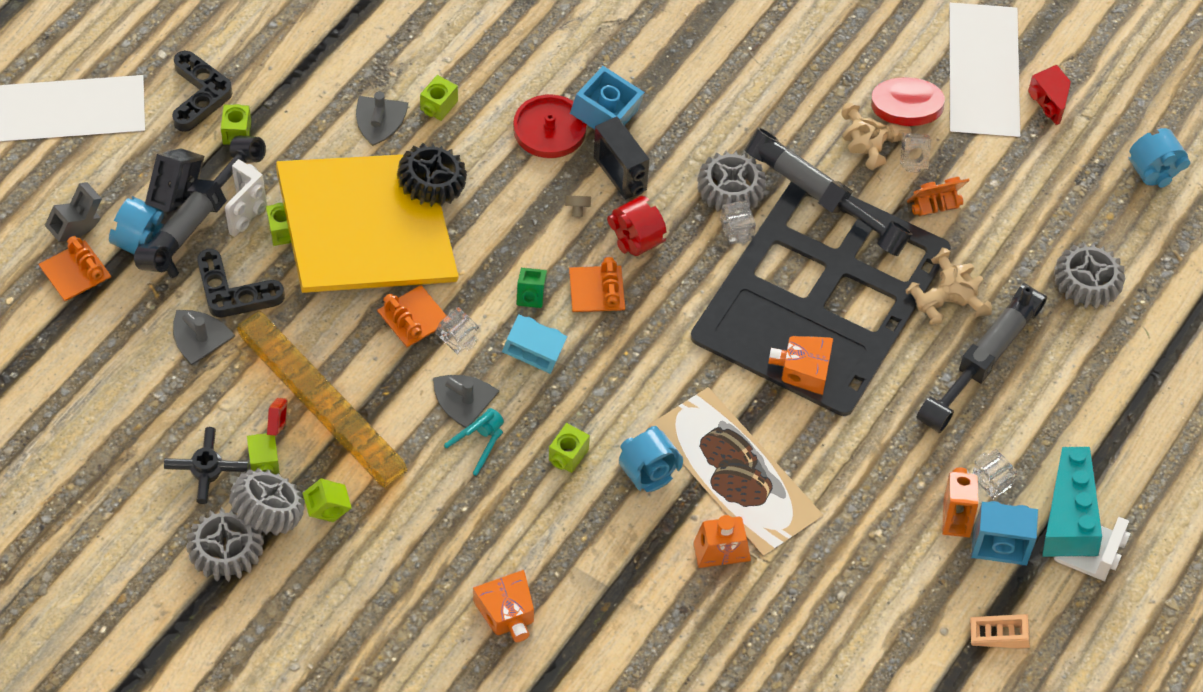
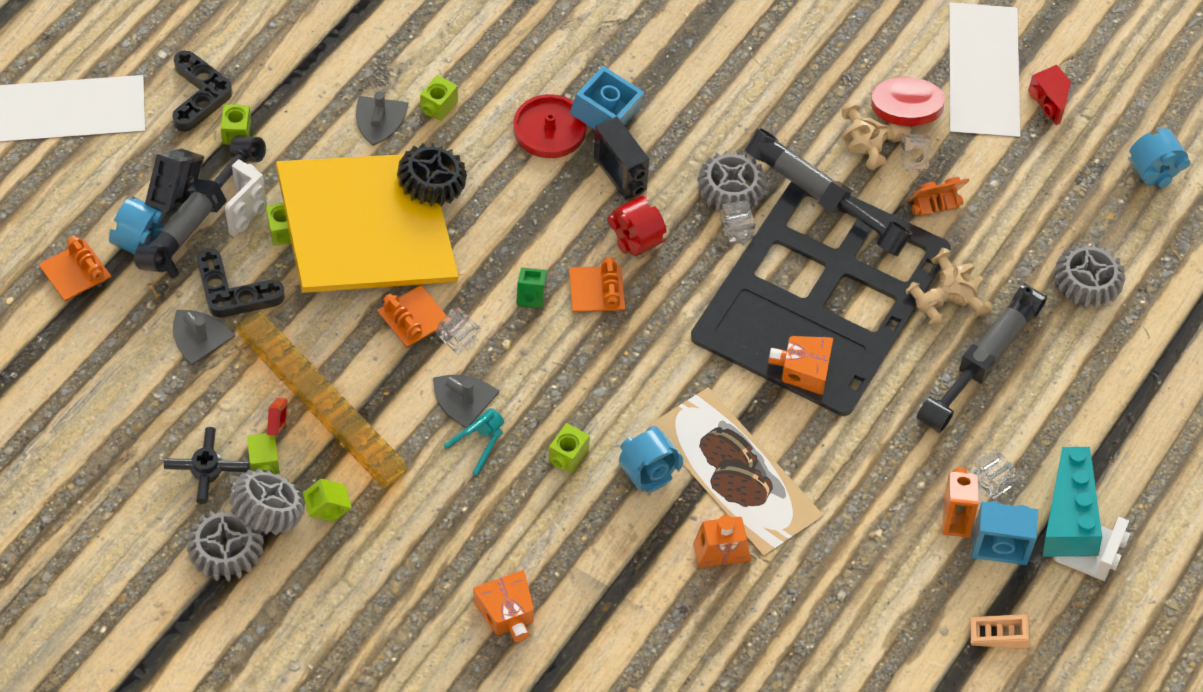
dark grey brick [45,182,102,242] -> none
medium azure brick [502,314,568,374] -> none
dark tan tile [565,195,591,217] -> none

